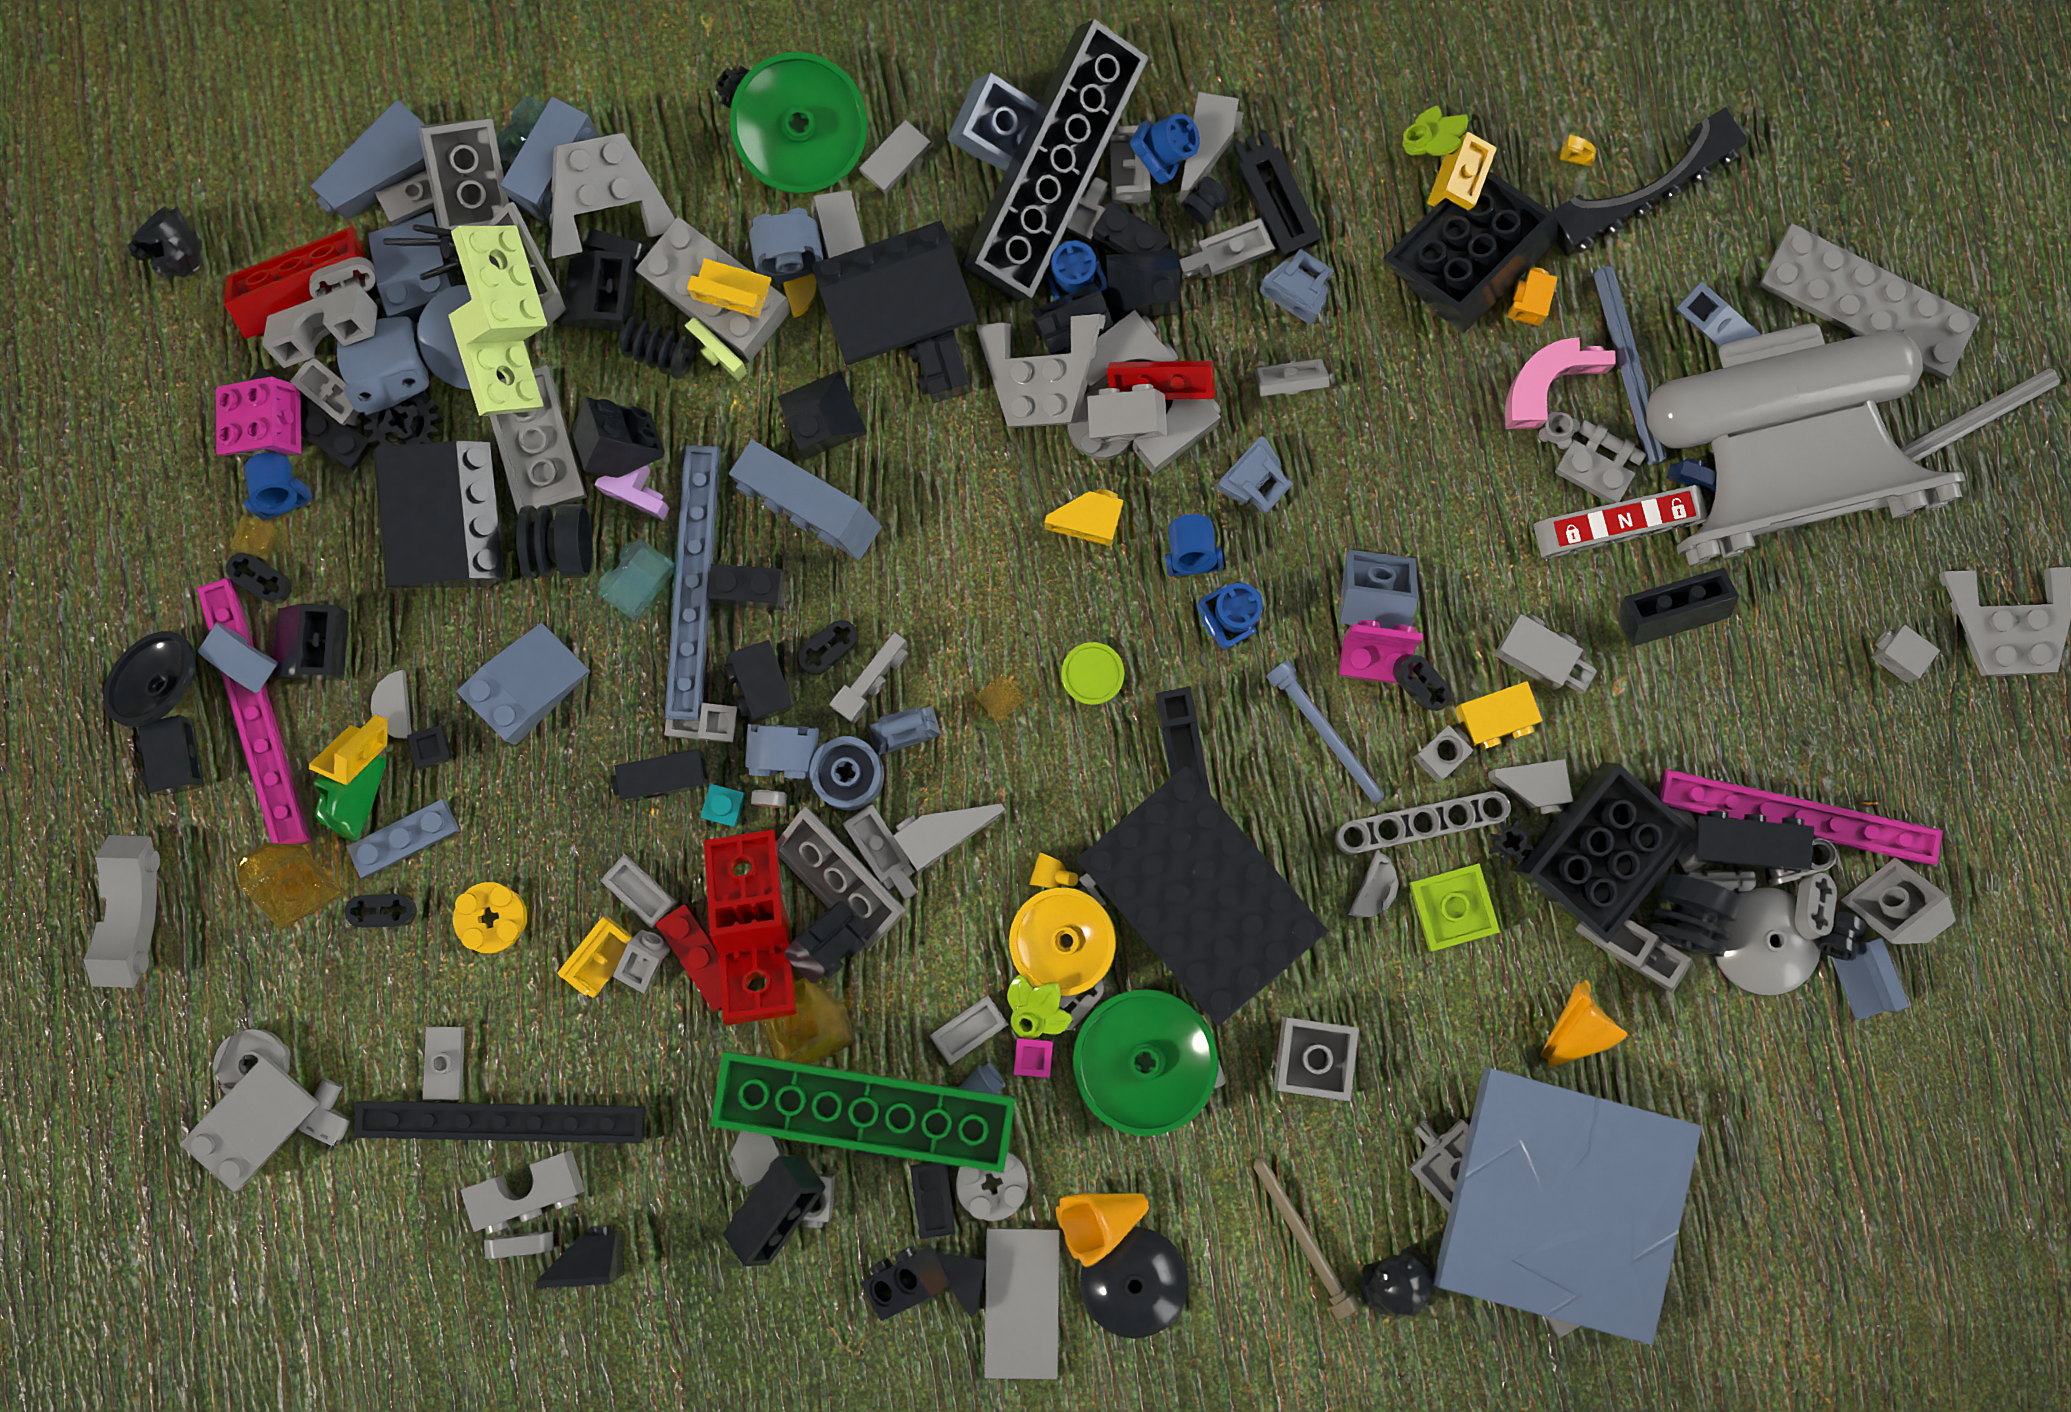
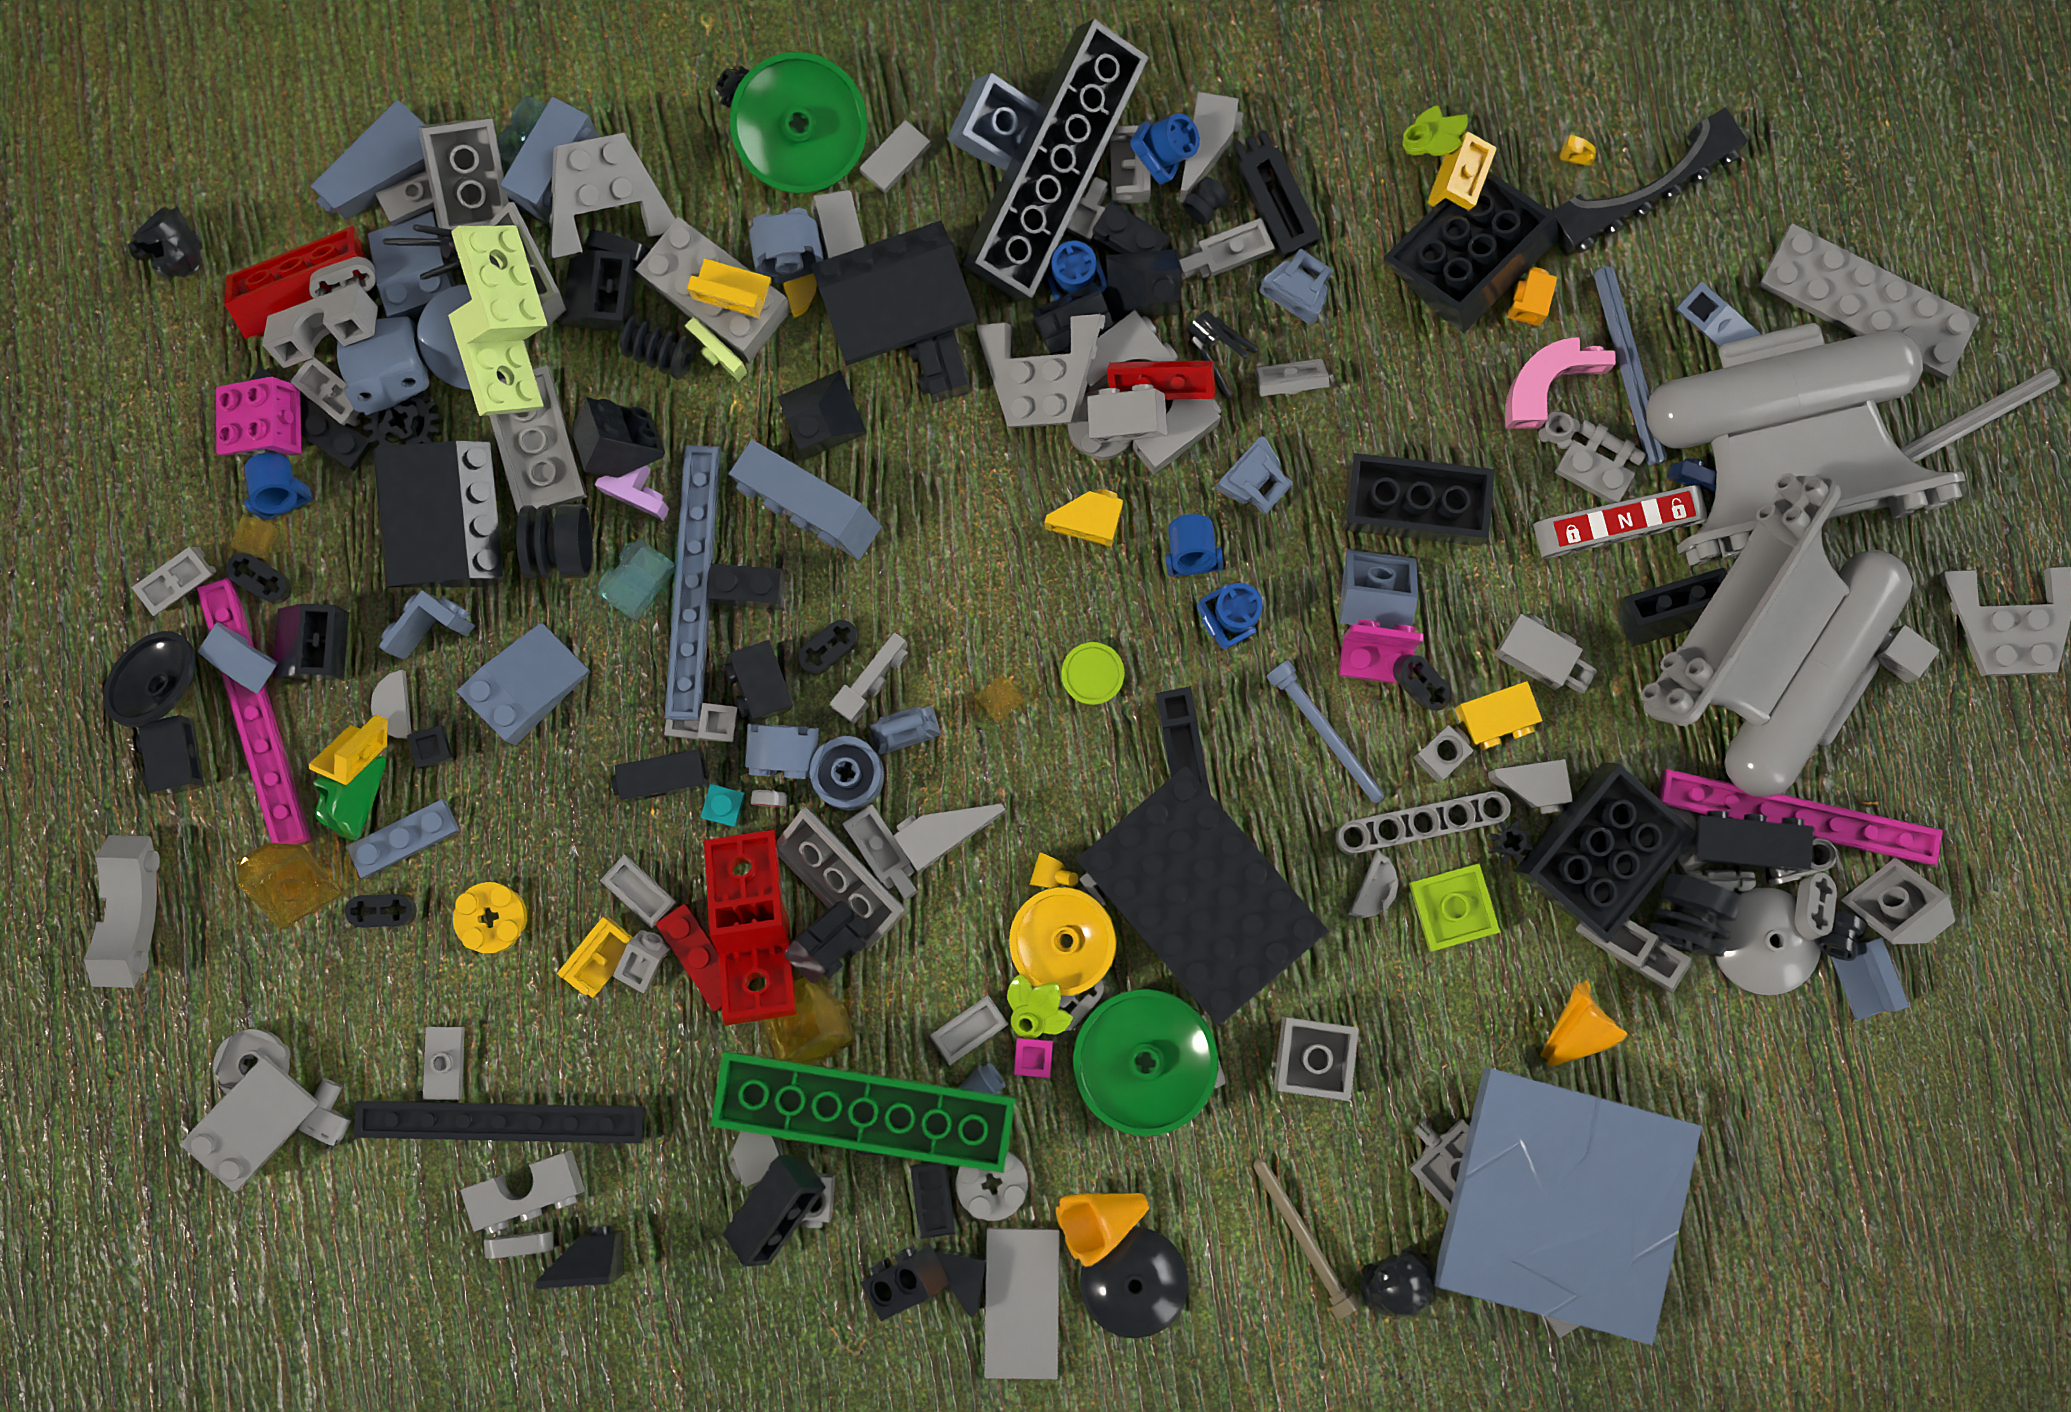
none -> light grey hinge [131,546,216,616]
none -> sand blue bracket [379,590,475,659]
none -> black plant [1189,310,1259,399]
none -> black brick [1342,453,1495,546]
none -> light grey piece [1641,473,1913,797]

